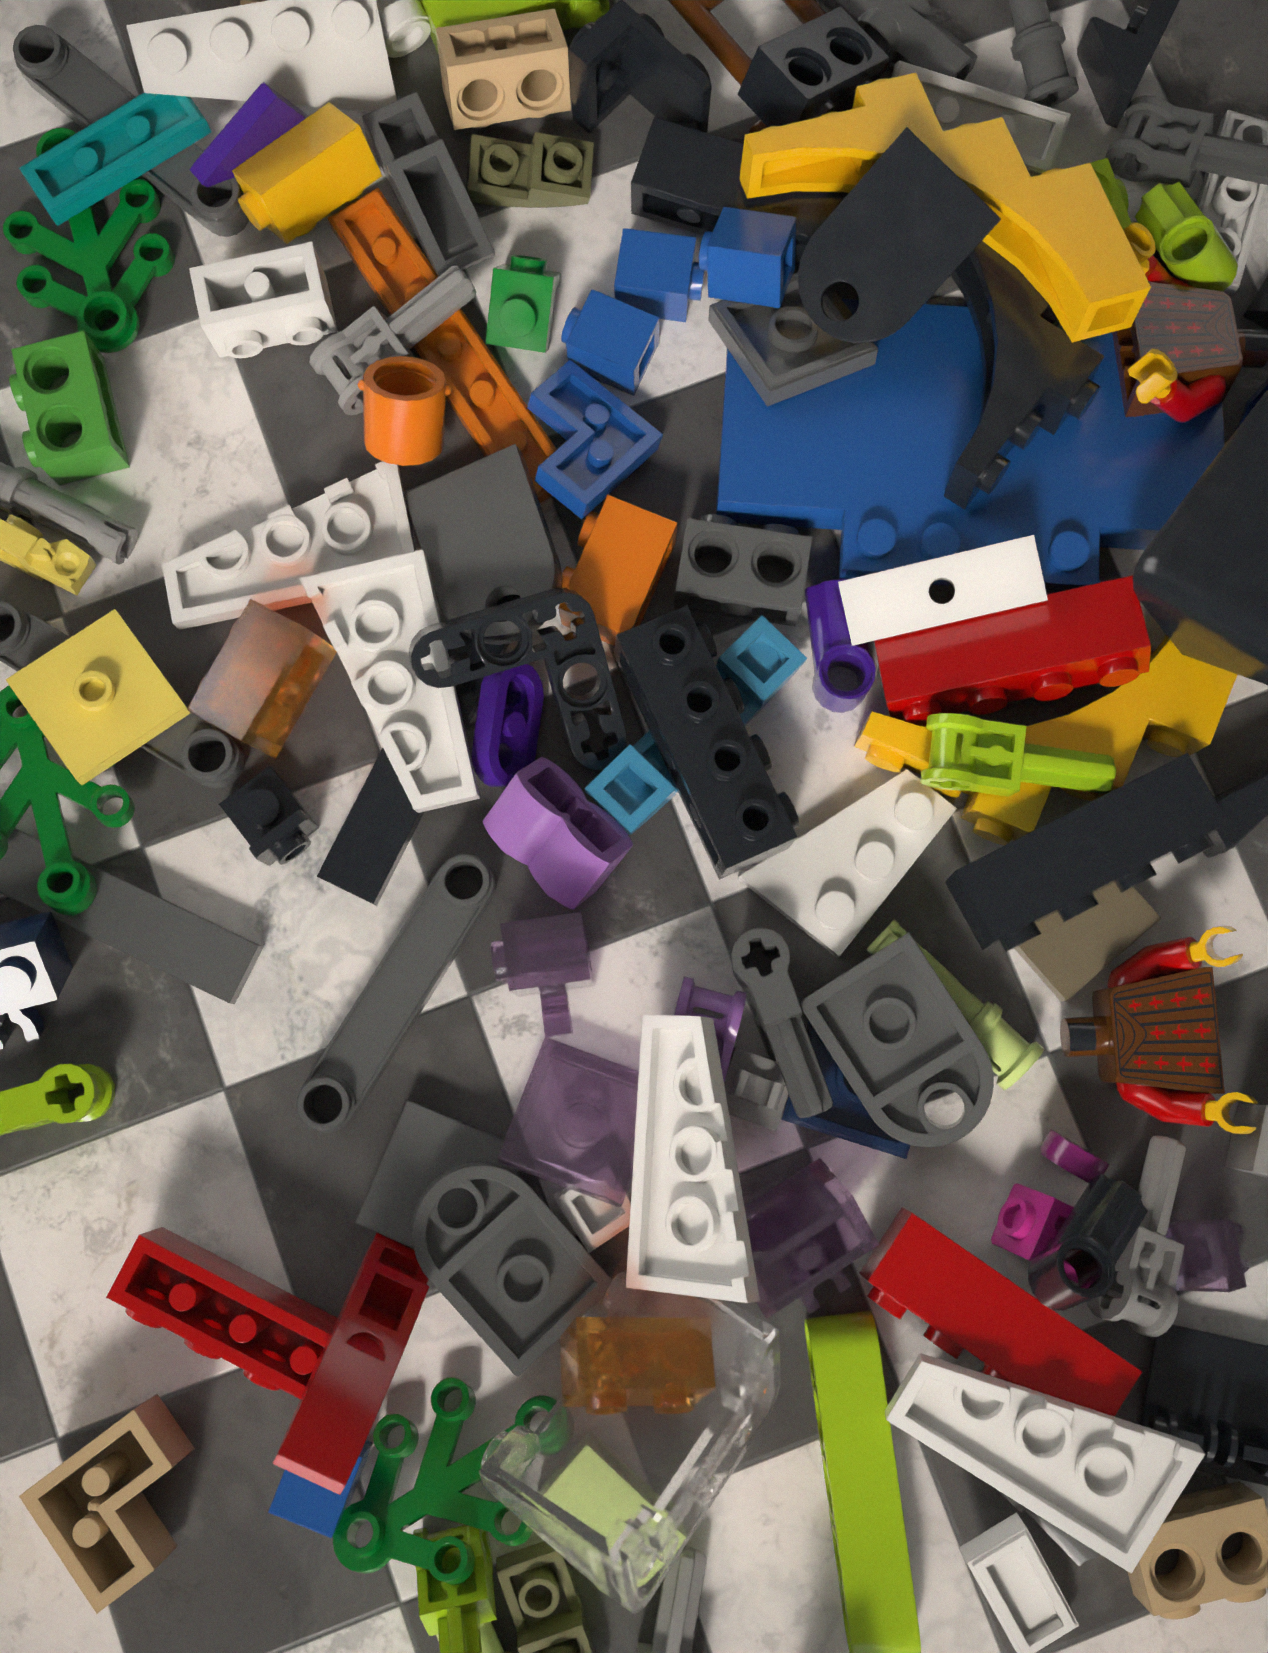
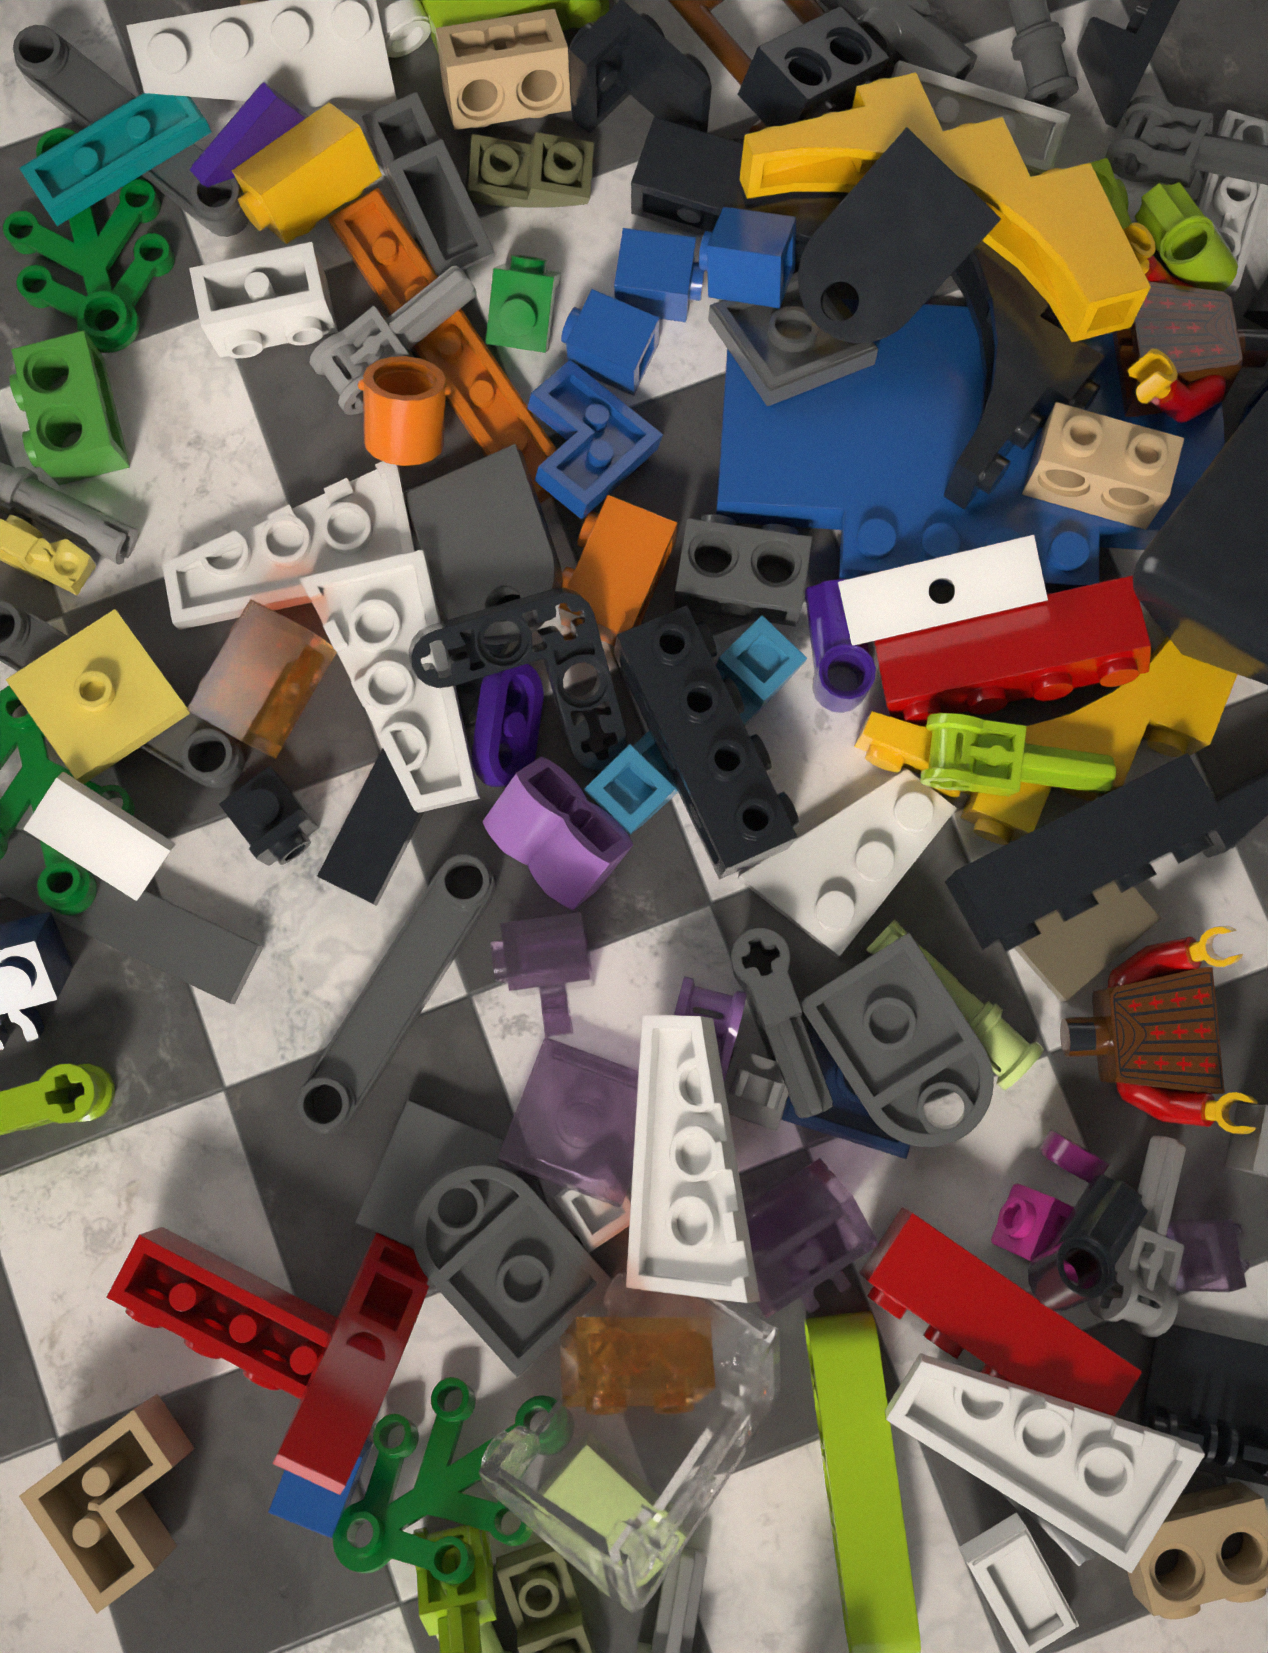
none -> white tile [23,772,176,901]
none -> tan brick [1022,402,1184,530]

